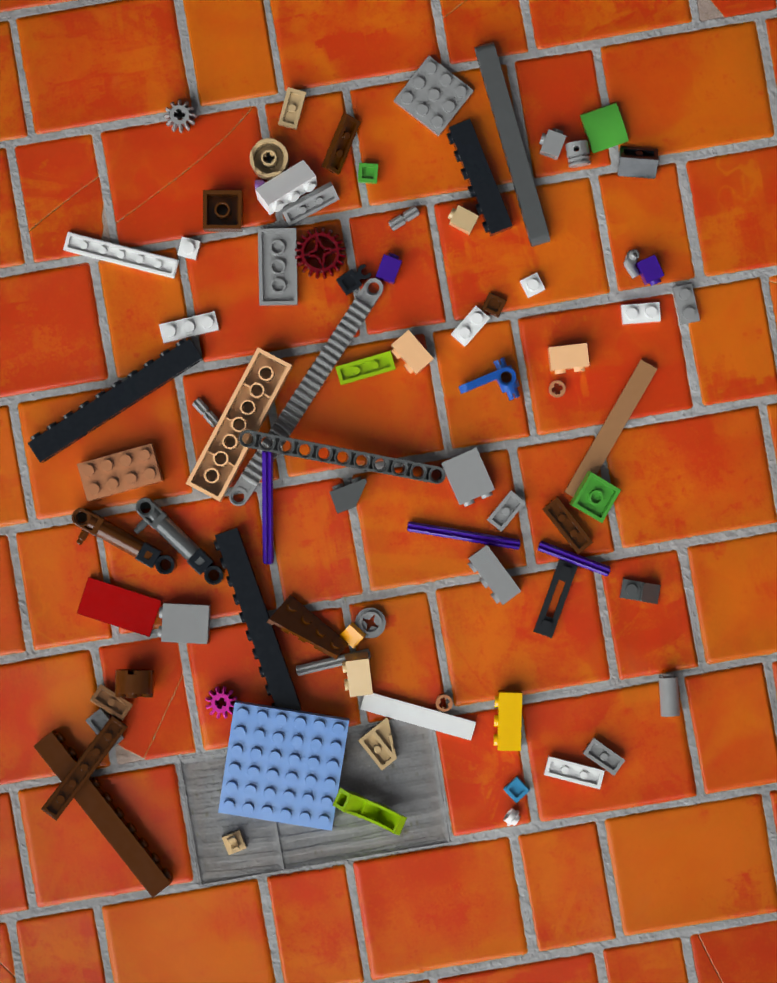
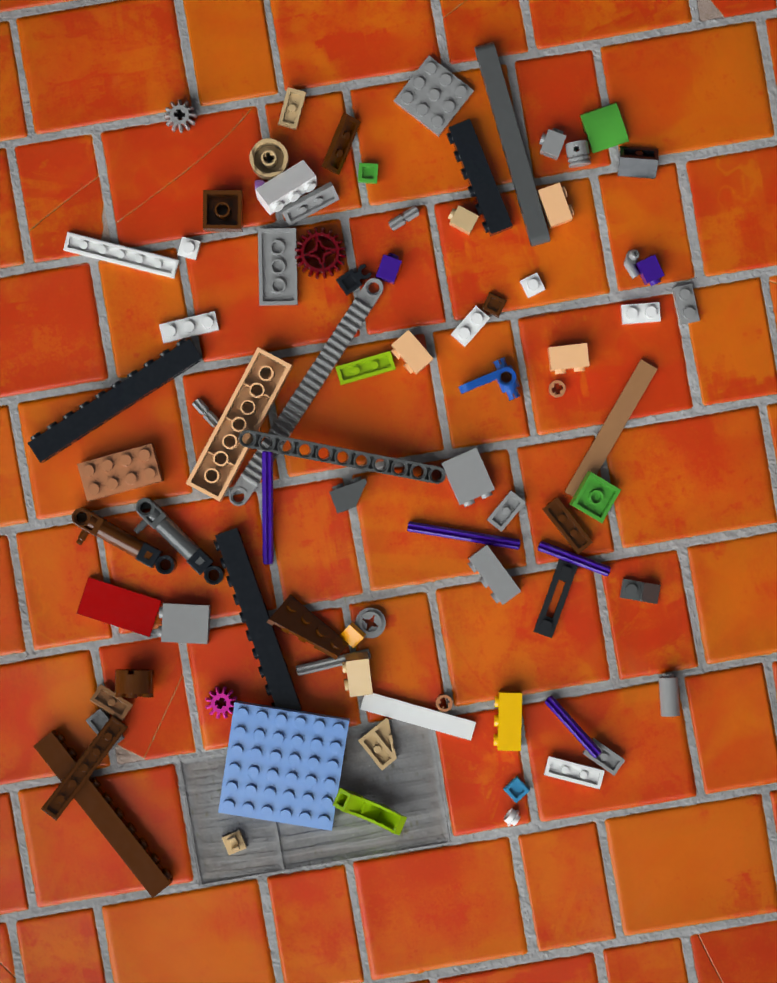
none -> light nougat brick [537,182,574,229]
none -> dark purple axle [545,696,602,758]

